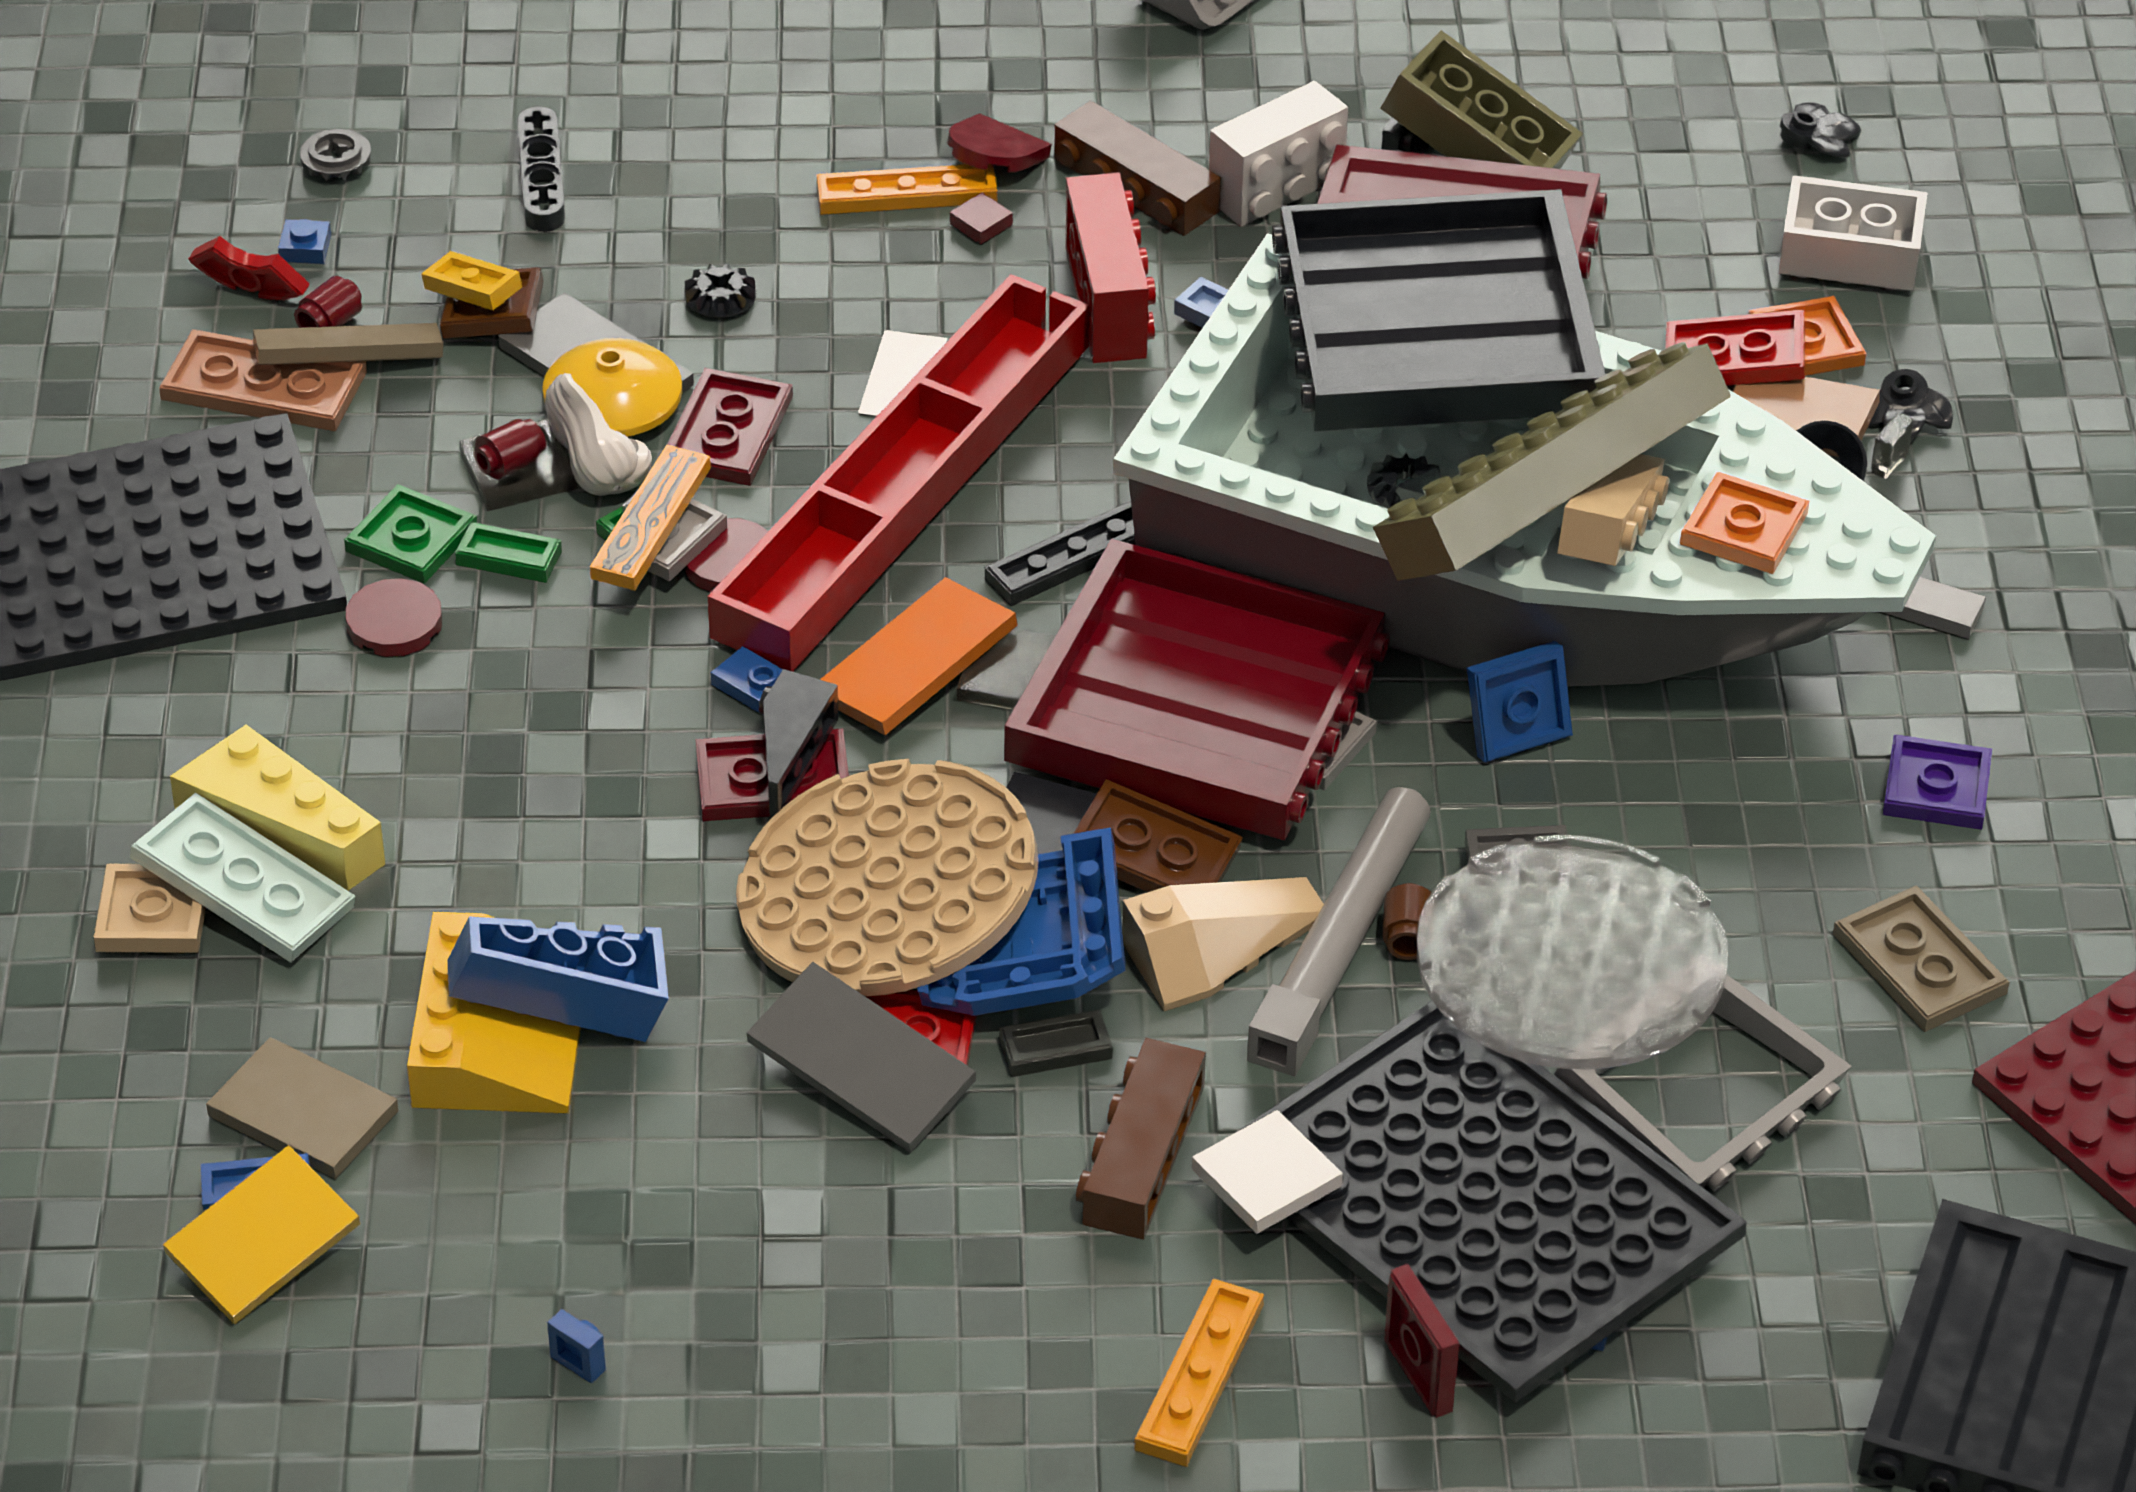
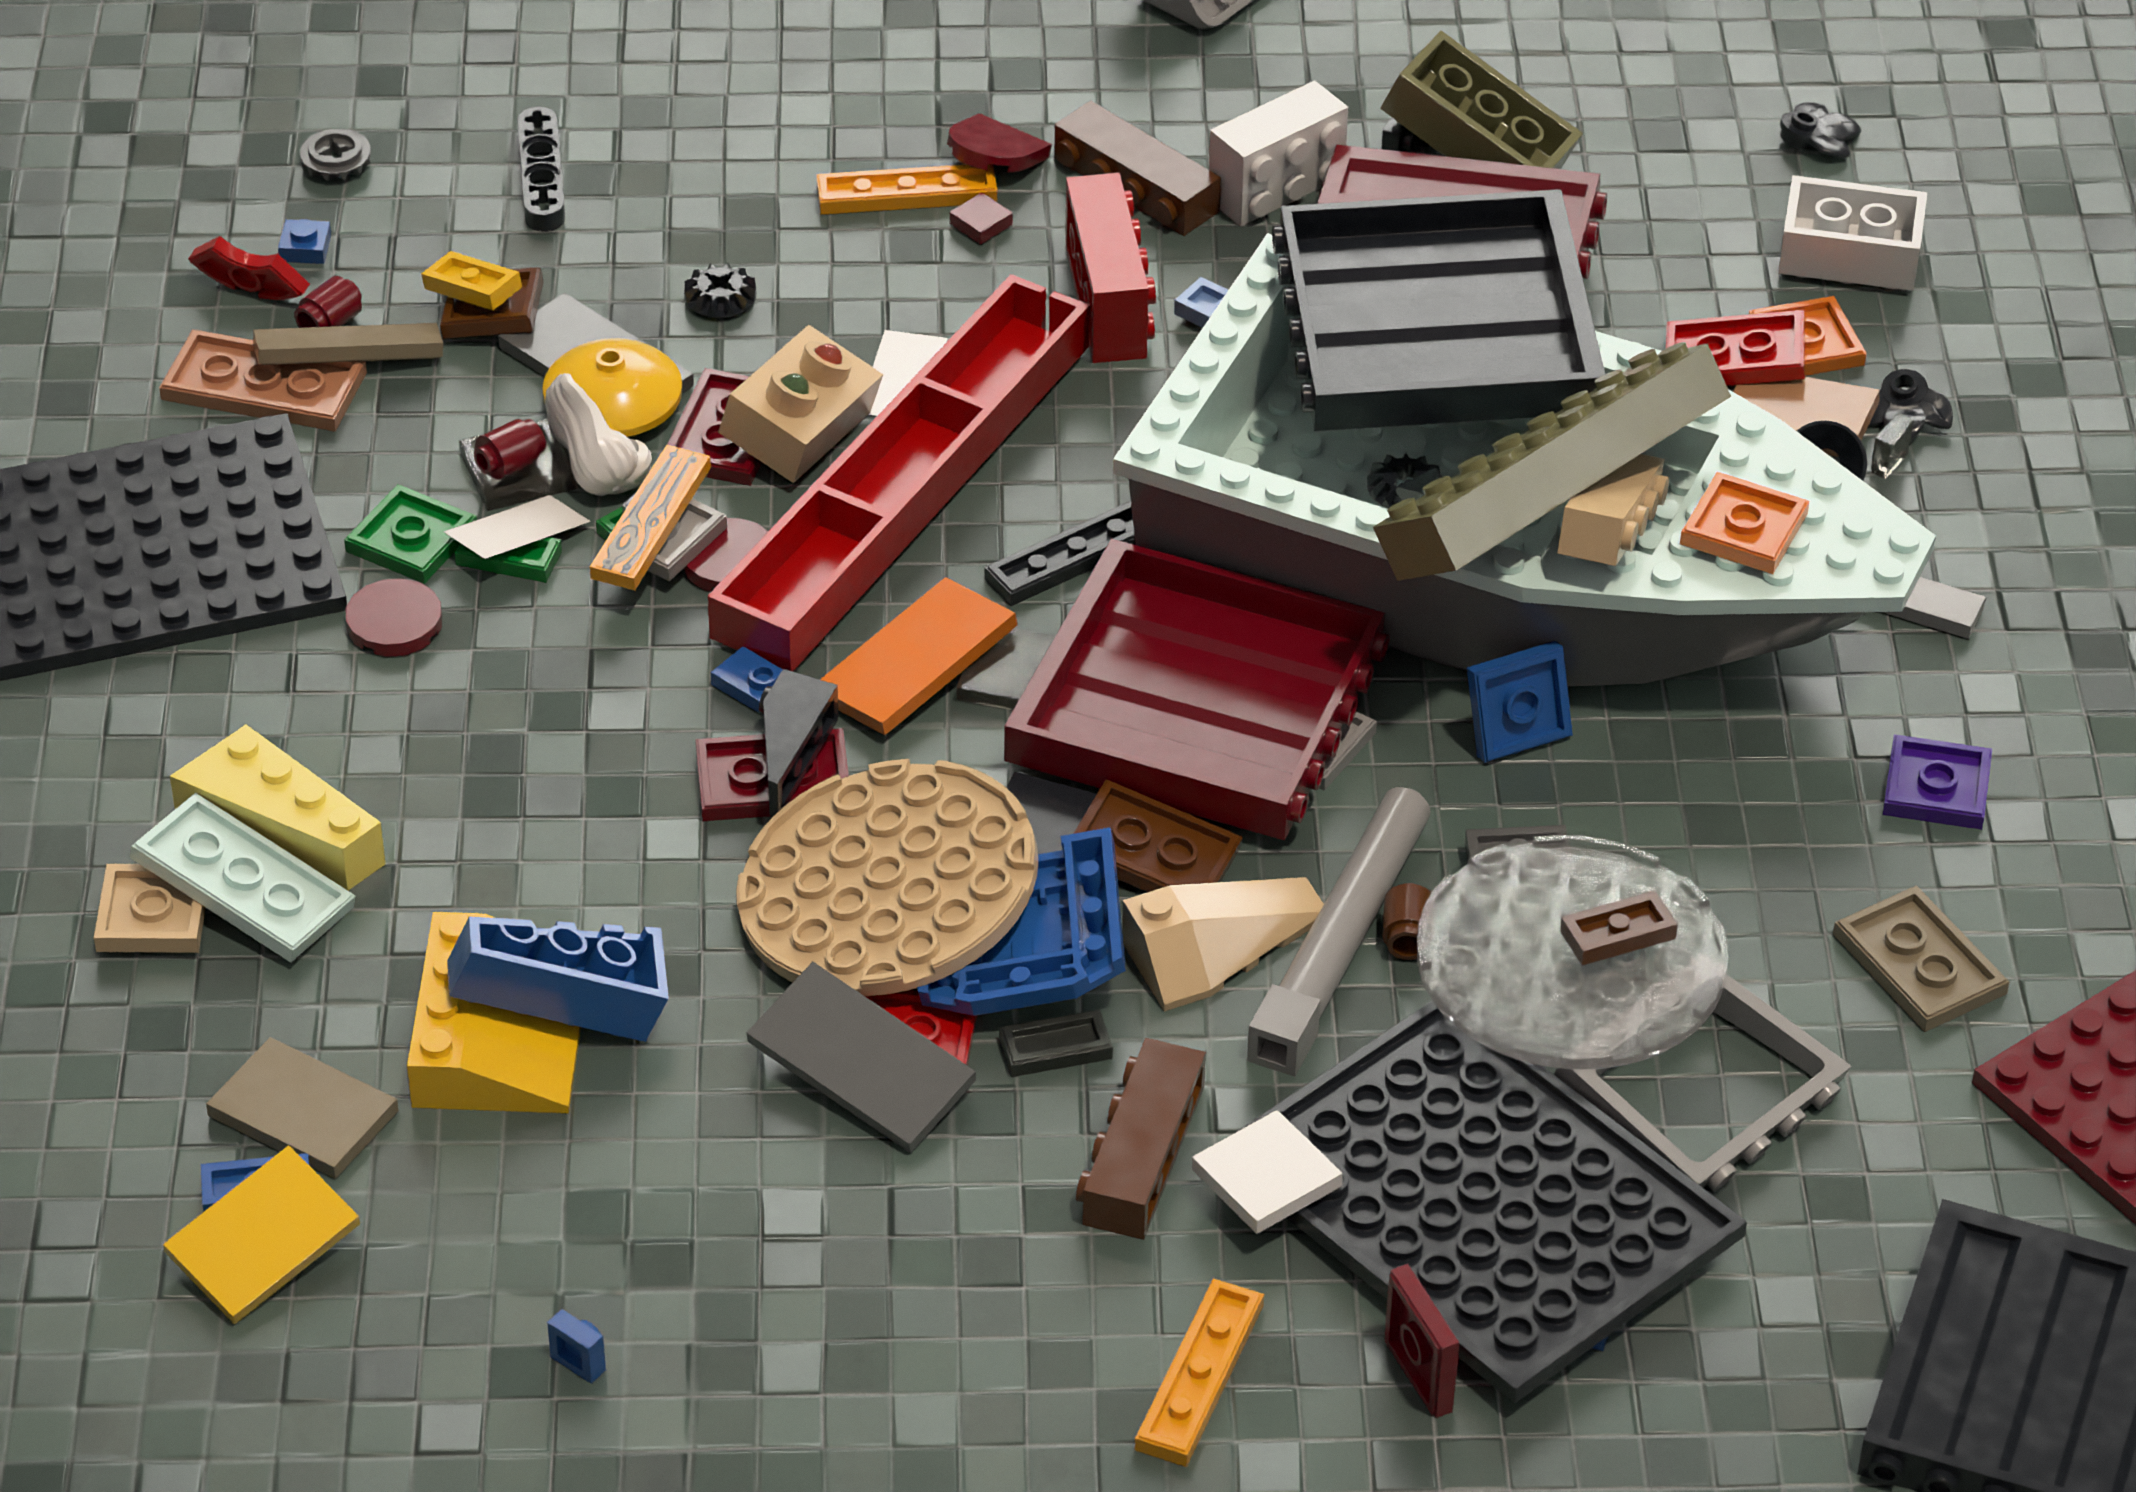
none -> white sticker [444,495,591,559]
none -> tan piece [718,325,884,483]
none -> reddish brown plate [1560,890,1678,966]

